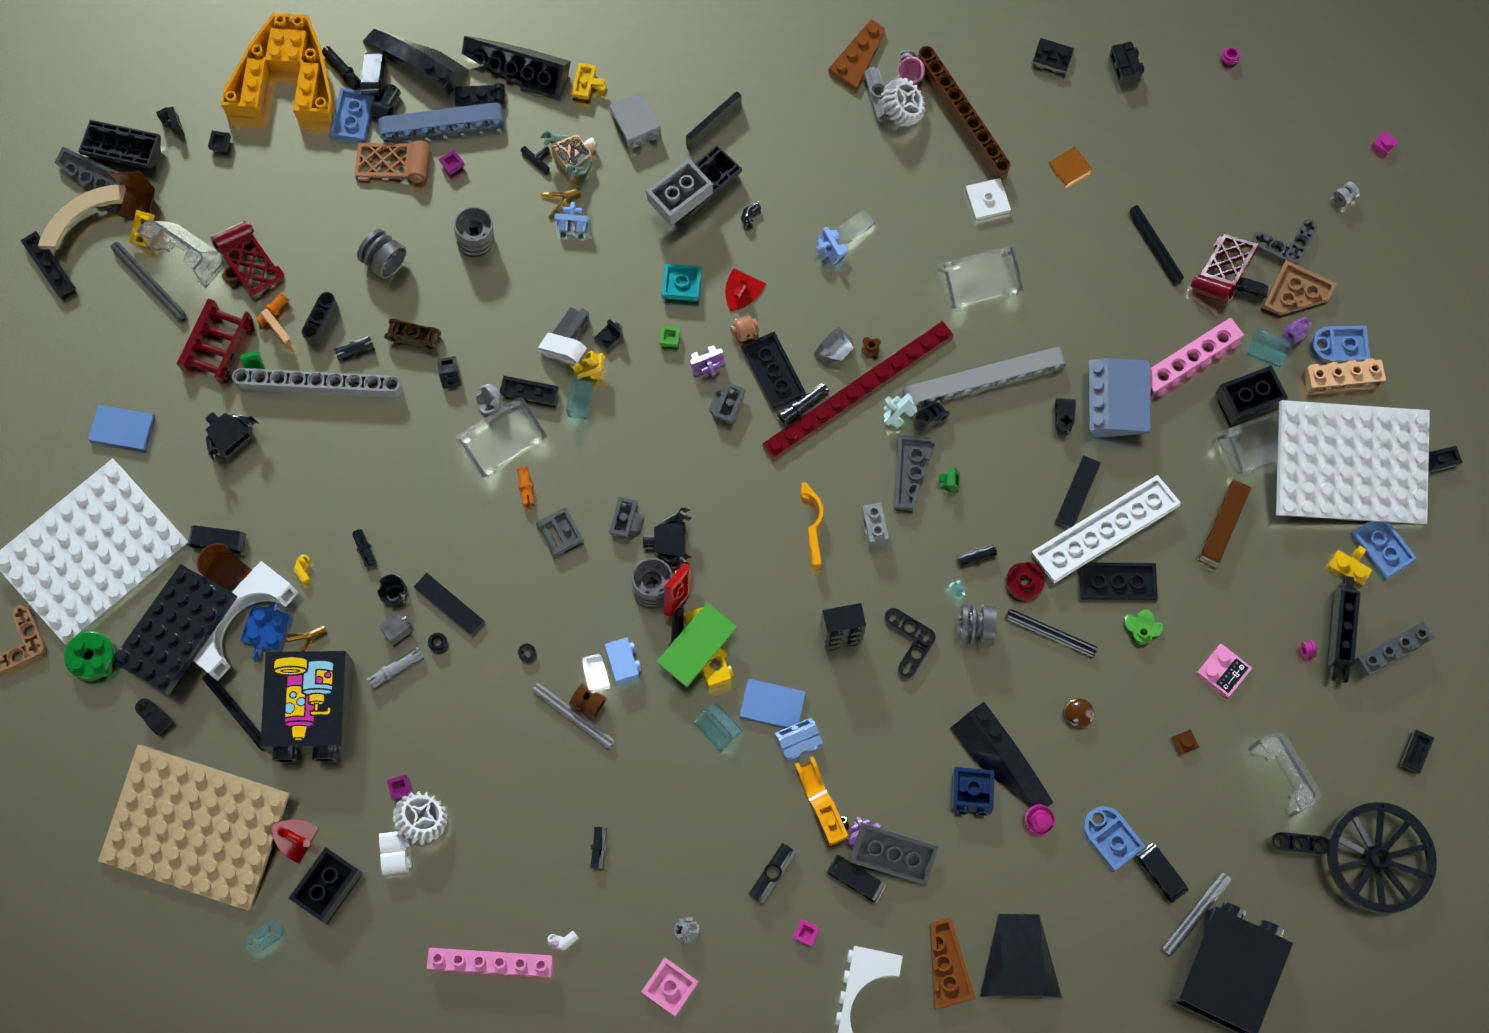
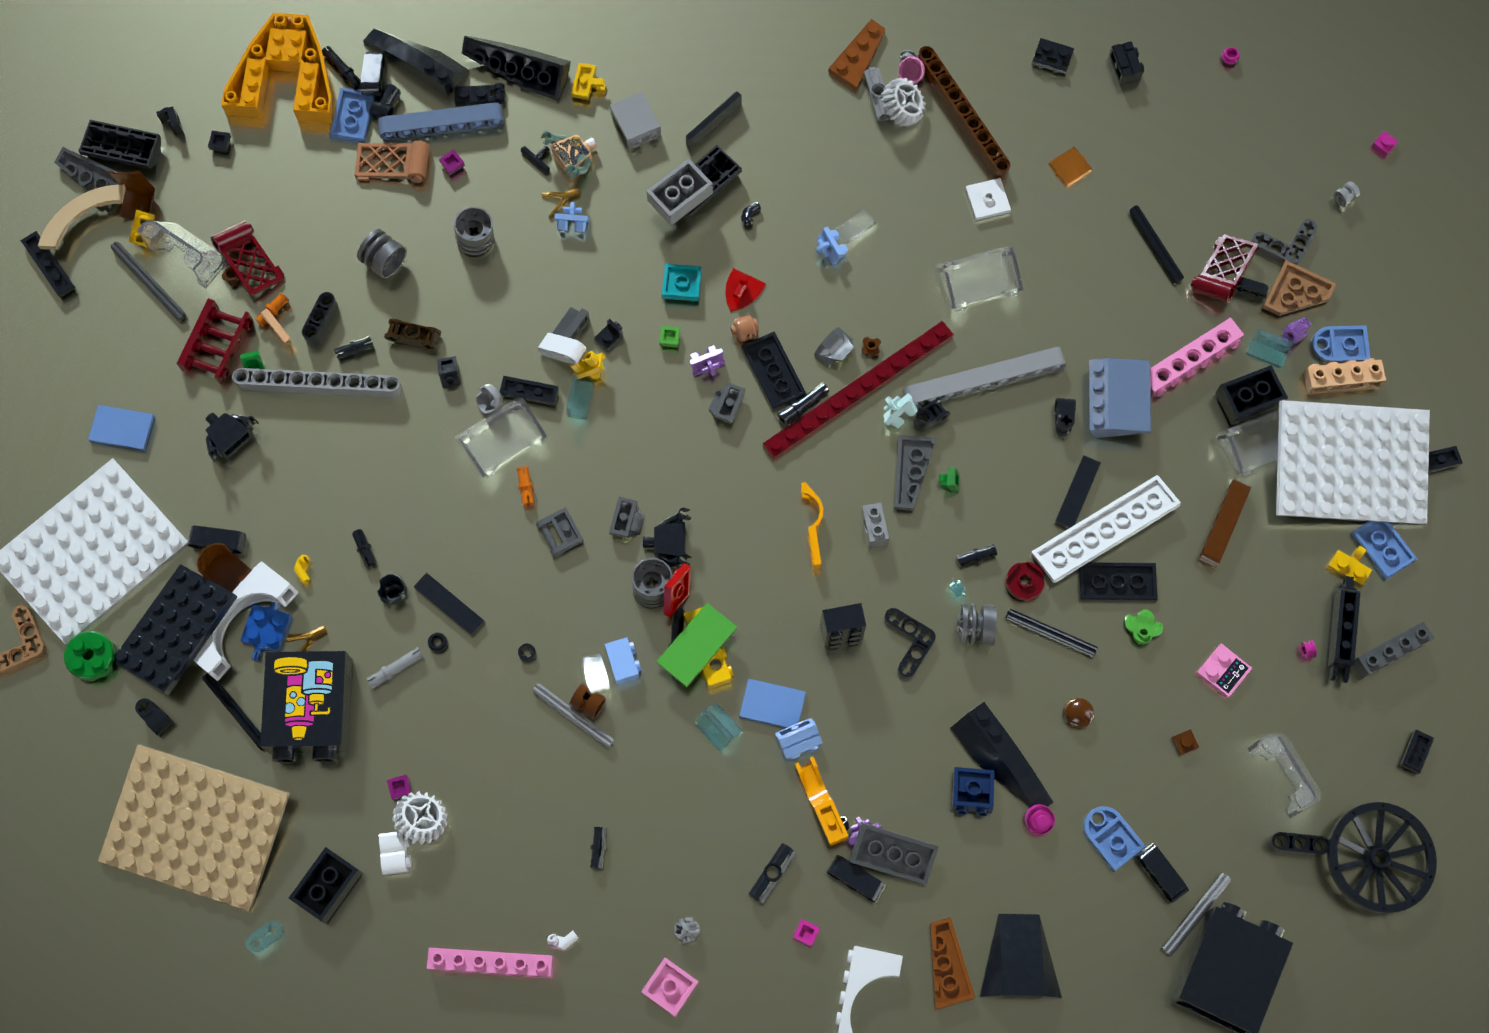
shield [270,819,318,864] -> none
flat silver brick [378,612,412,646] -> none

